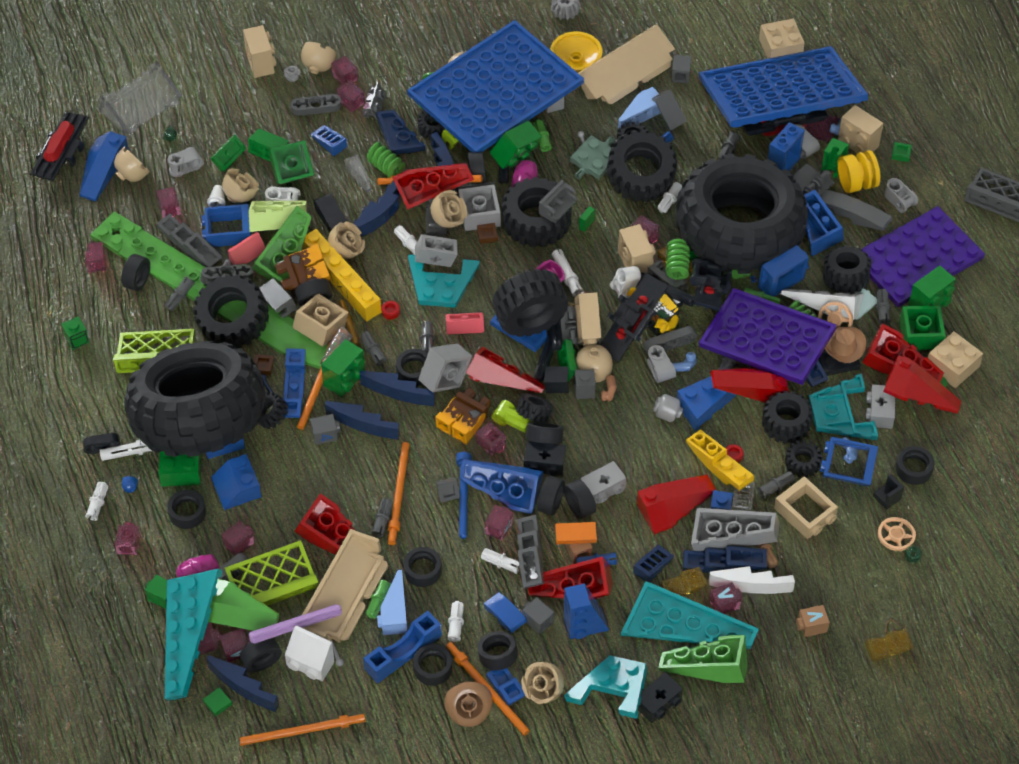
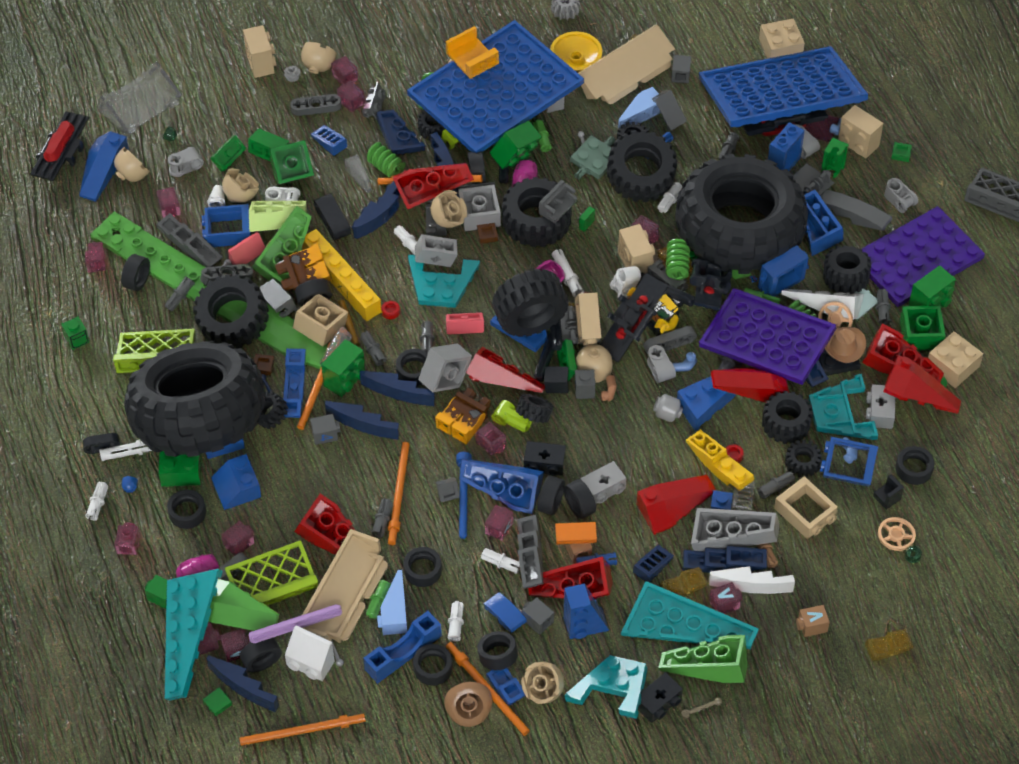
tan cylinder [328,221,365,259] -> none
black tyre [526,422,564,444] -> none
yellow wheel [838,150,880,194] -> none
none -> light orange panel [445,26,499,79]
none -> dark tan hinge [681,697,722,719]

